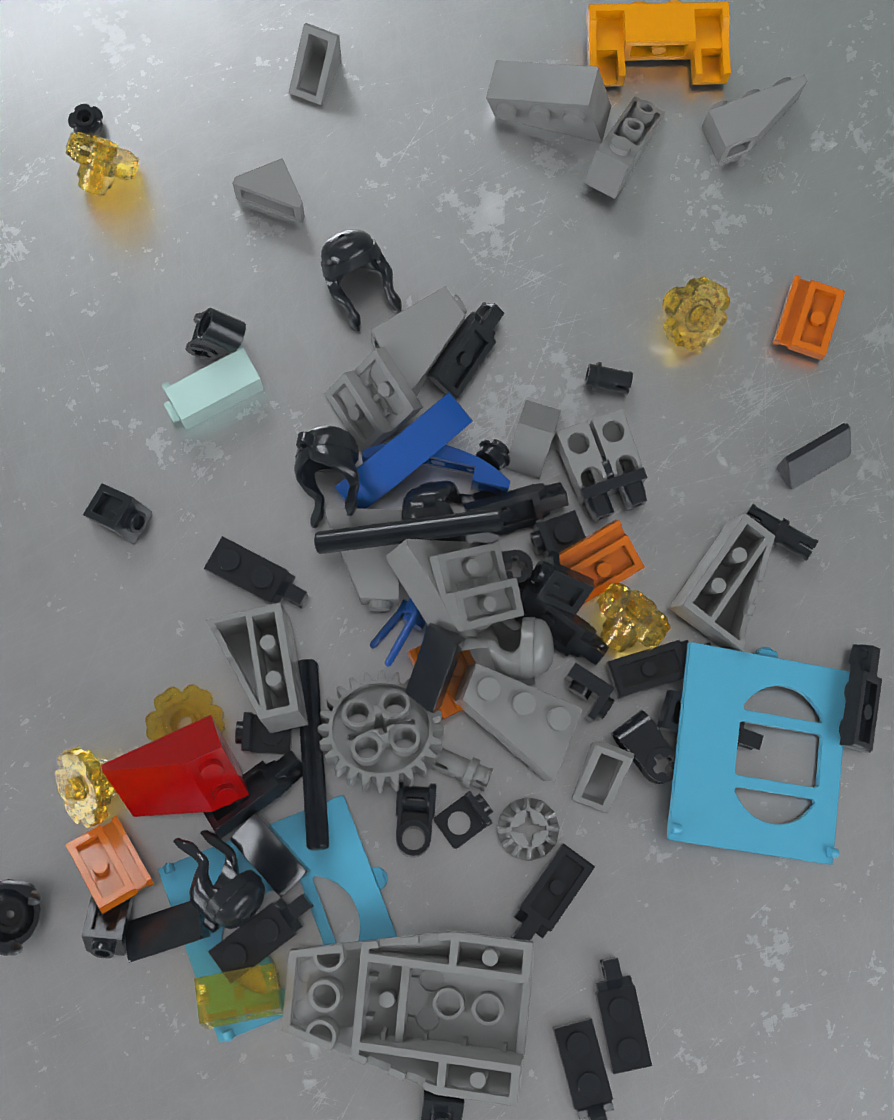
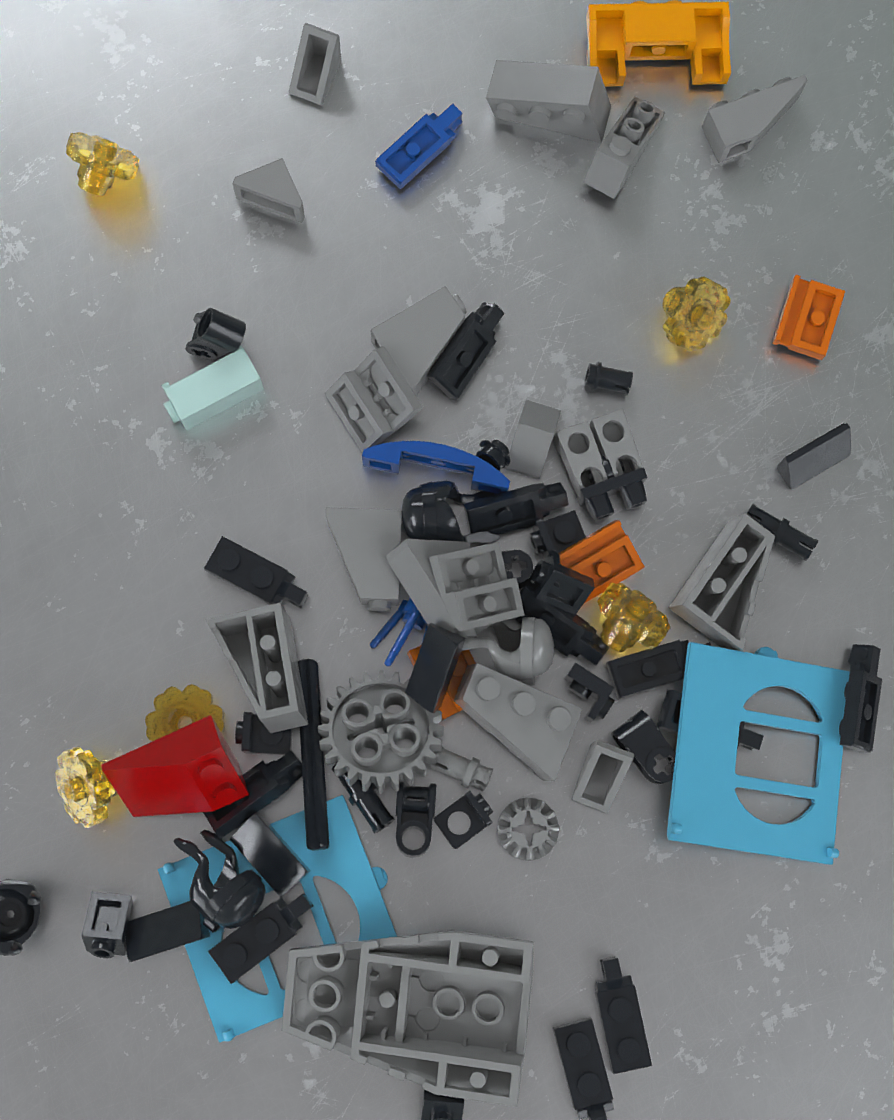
orange plate [65,816,154,914] -> none
black plate [68,104,103,139] -> none
black bracket [83,483,152,543] -> none
clear yellow hinge [194,963,284,1029] -> none
black hair [294,425,360,529] -> none
black axle [314,508,504,554] -> none
black hair [321,229,402,331] -> none
blue slope [334,392,473,509] -> none
black hinge [511,843,595,941] -> none
none -> black pin [332,764,395,834]
none -> blue hinge [375,104,463,190]

